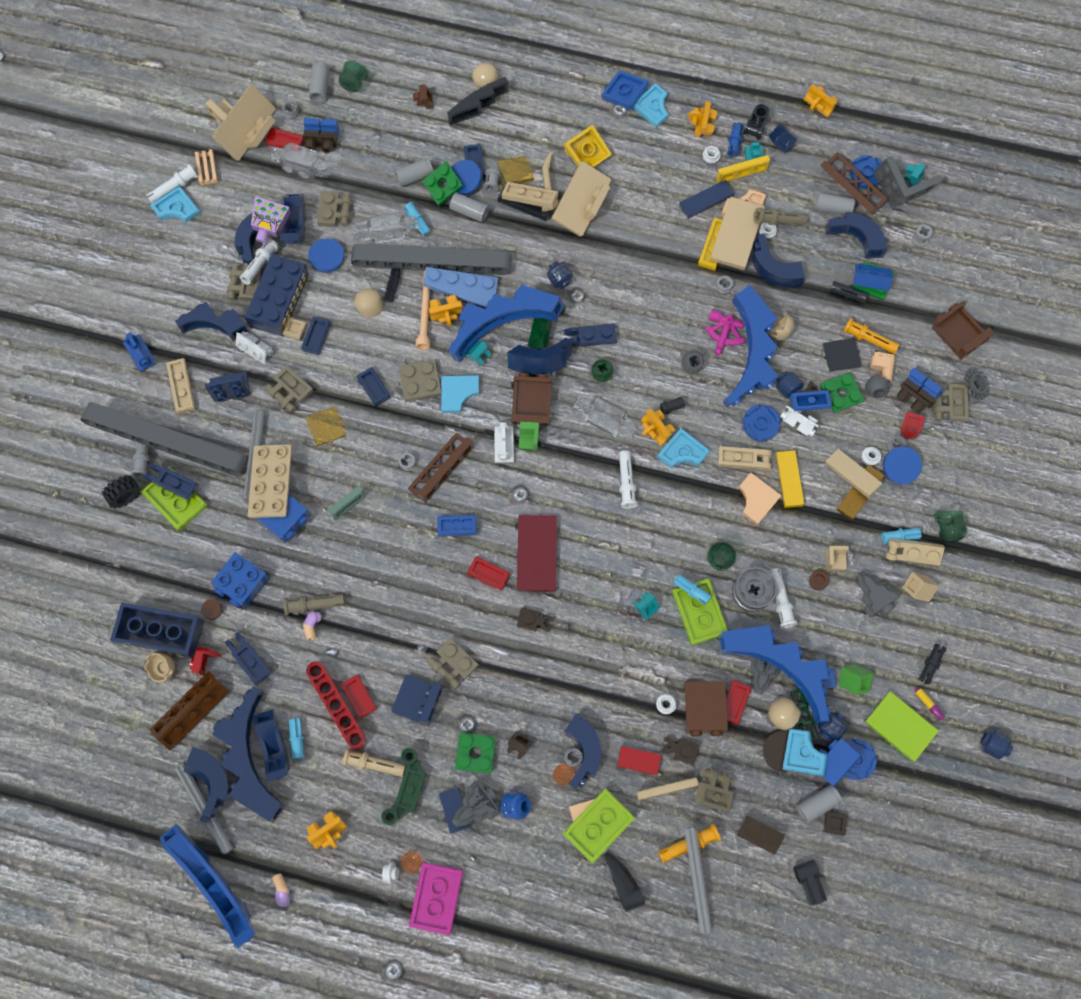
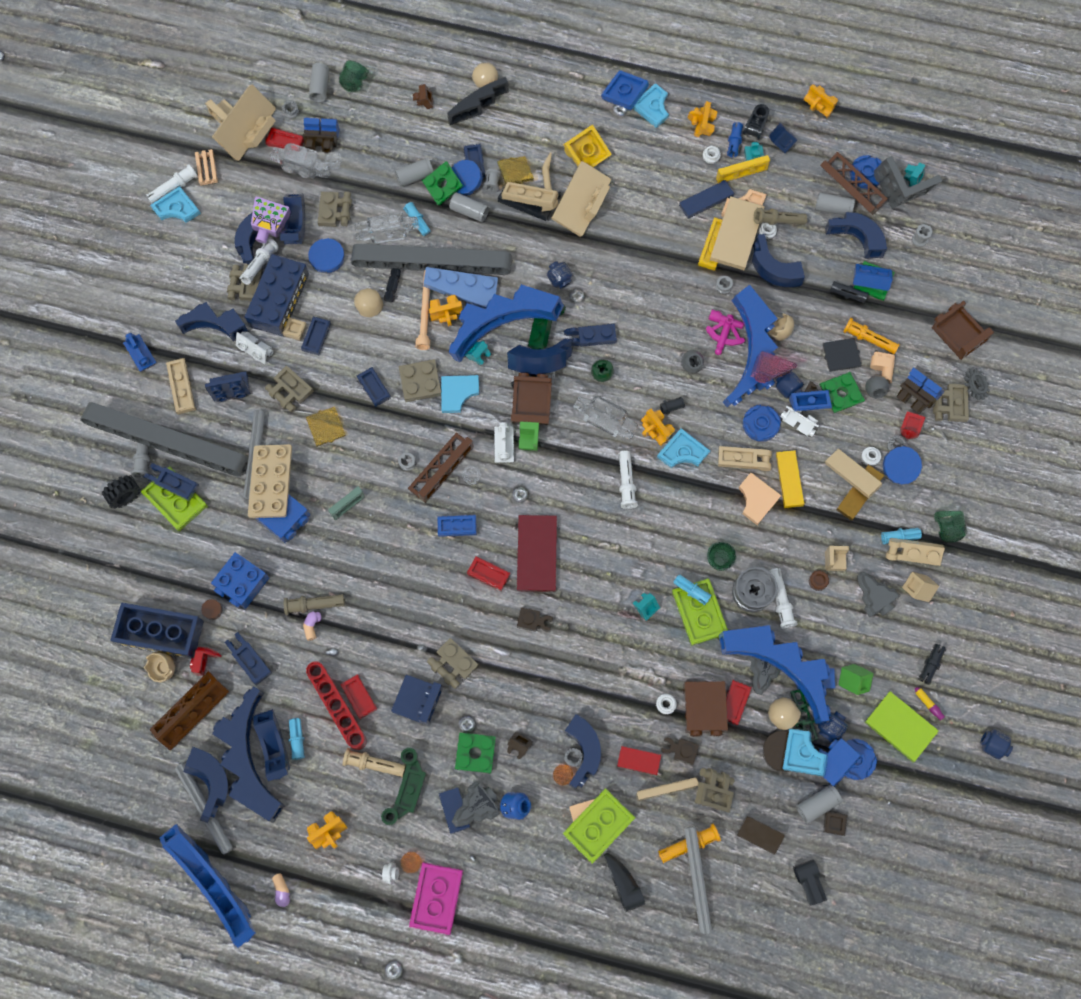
none -> clear pink slope [751,351,797,383]

